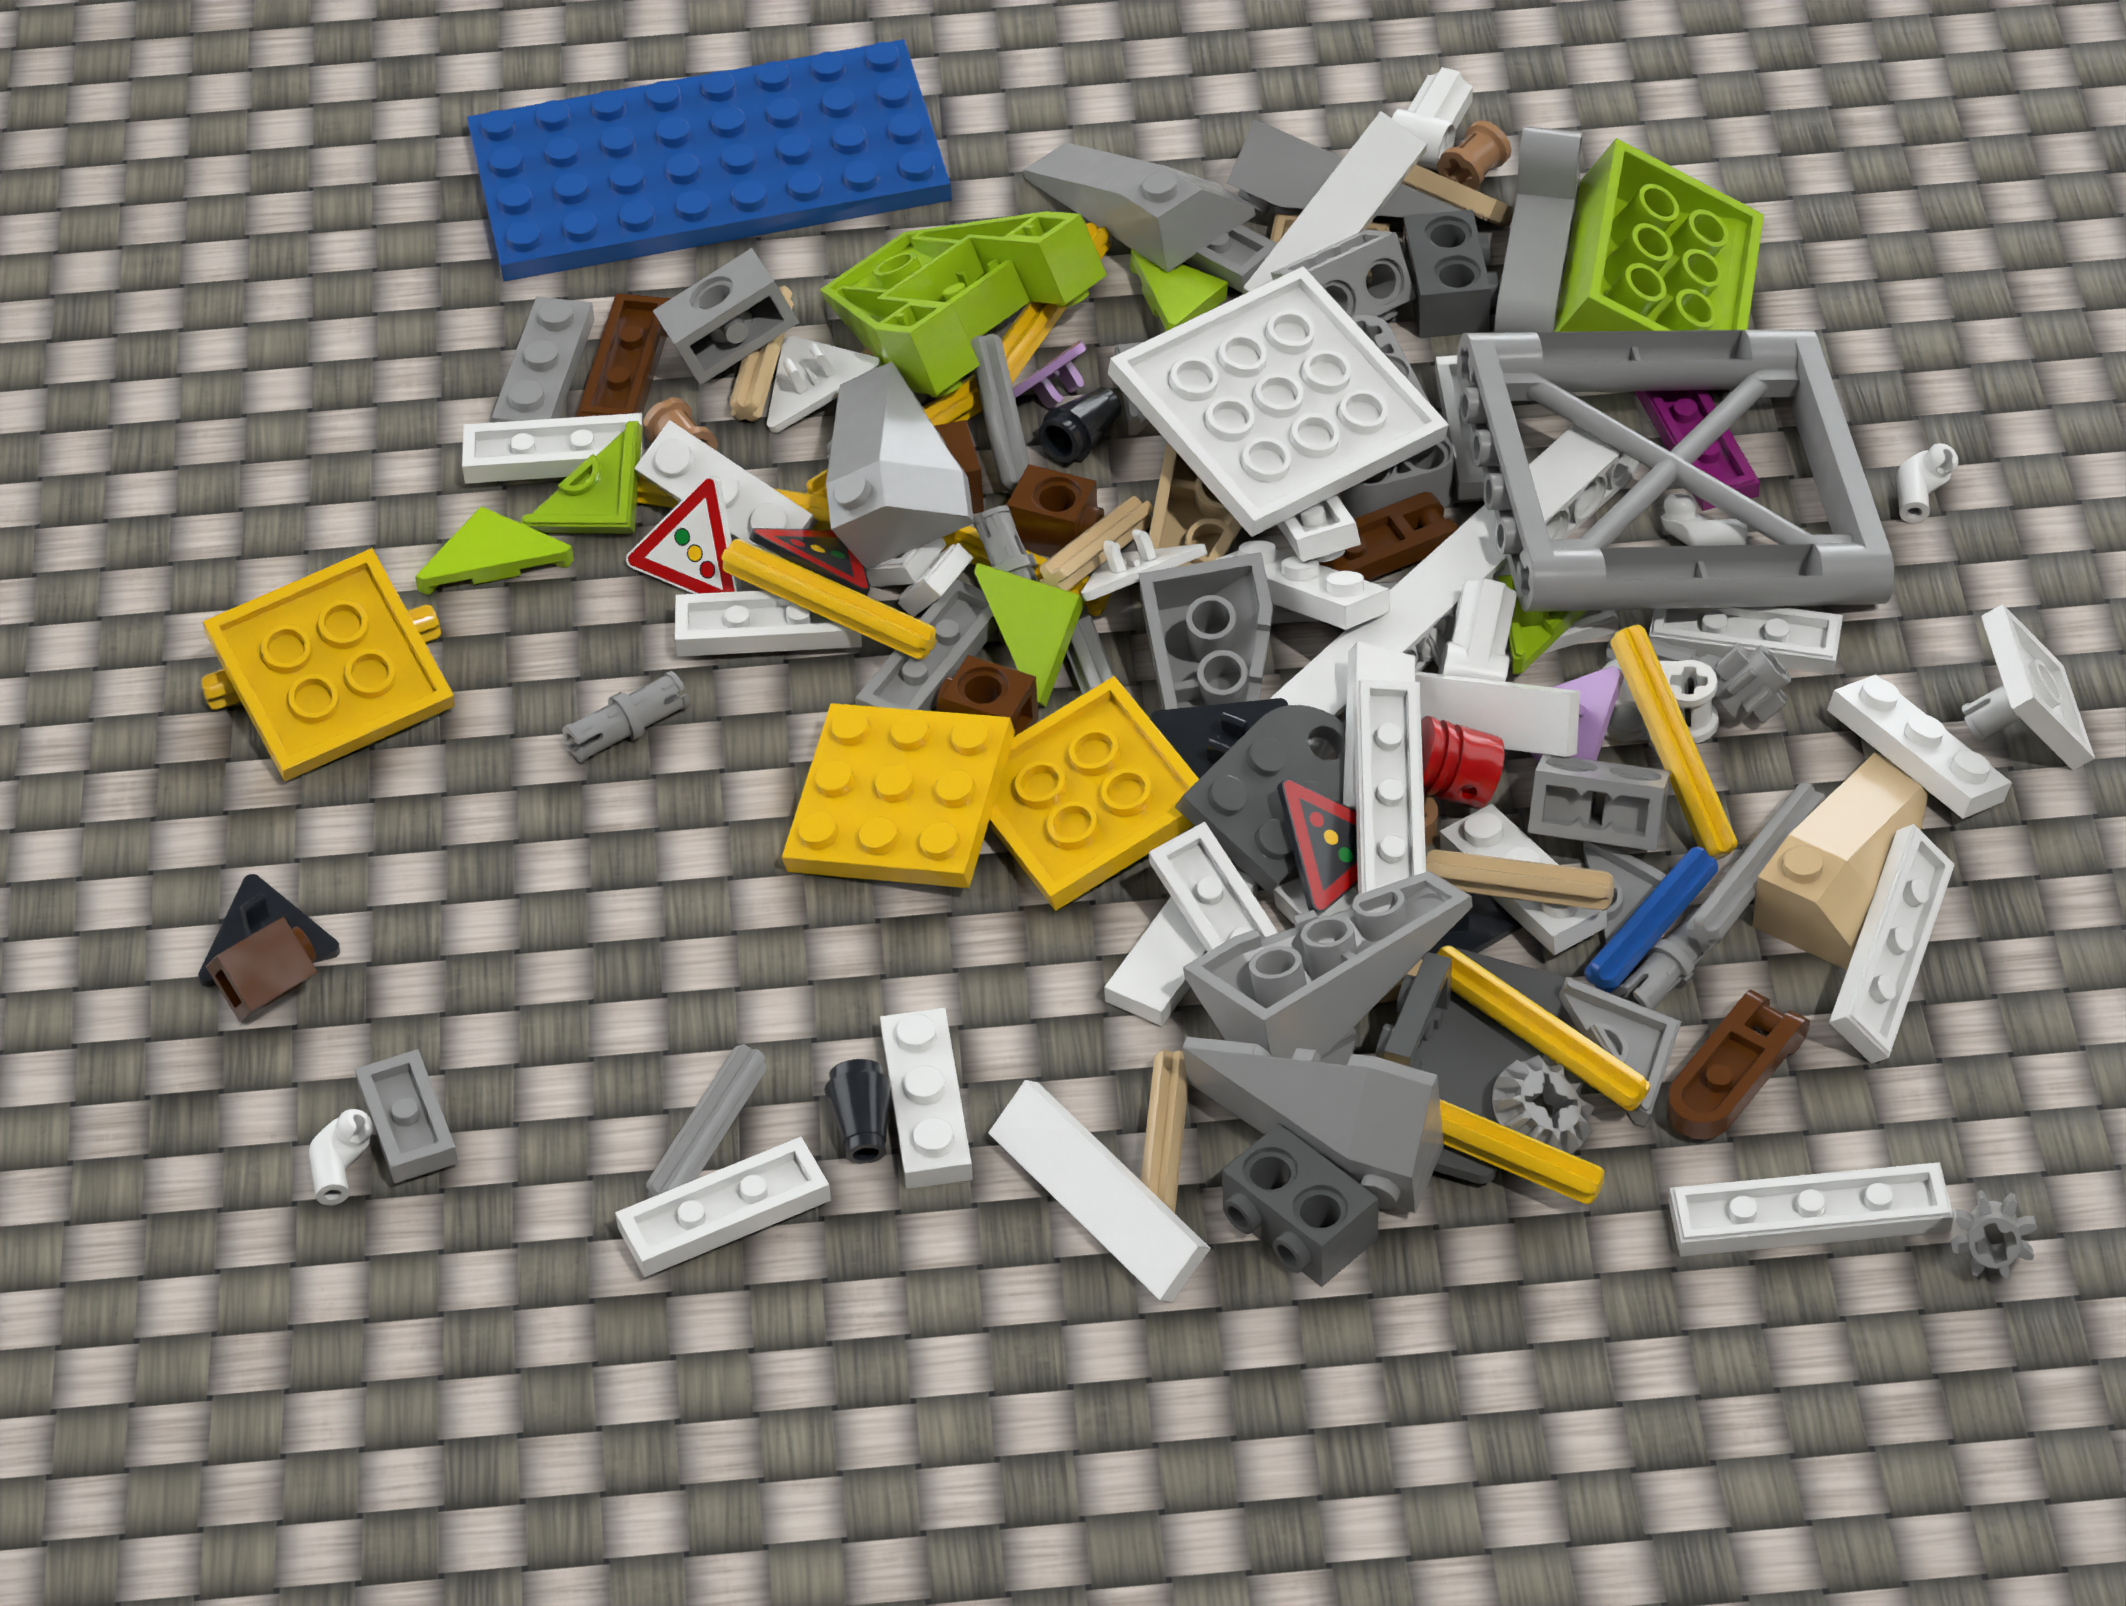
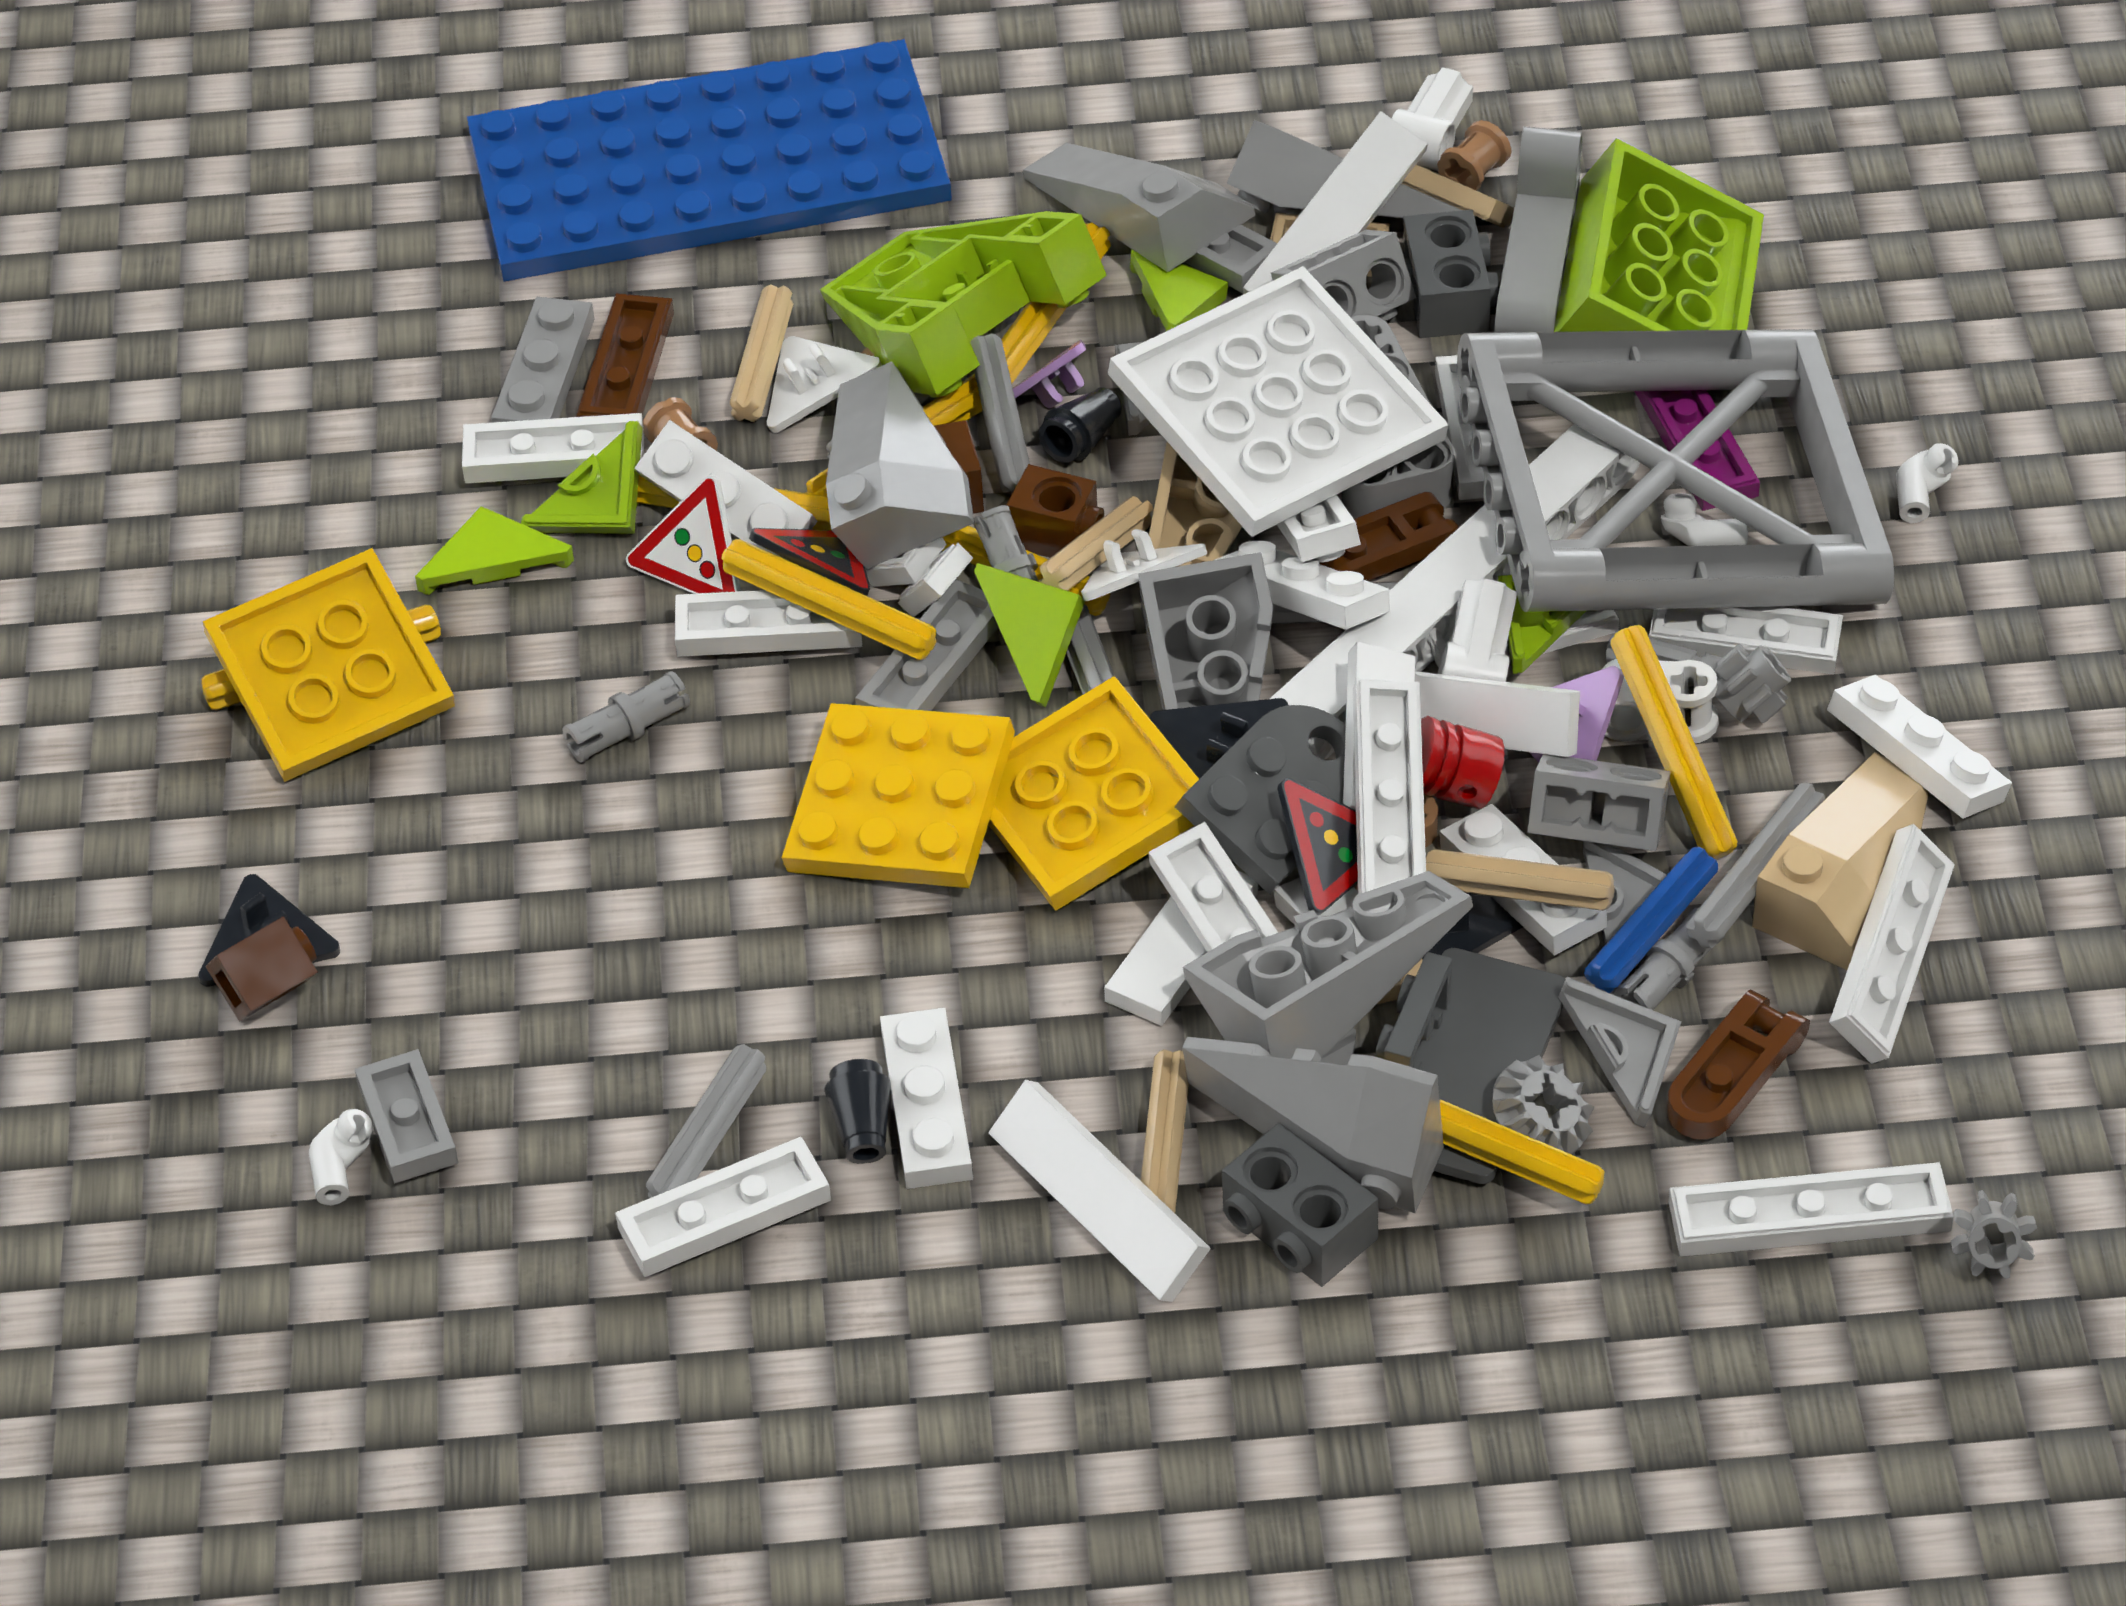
light grey brick [653,248,800,385] -> none
reddish brown brick [936,655,1038,737] -> none
yellow axle [1437,945,1650,1111] -> none
white tile [1962,604,2095,770] -> none

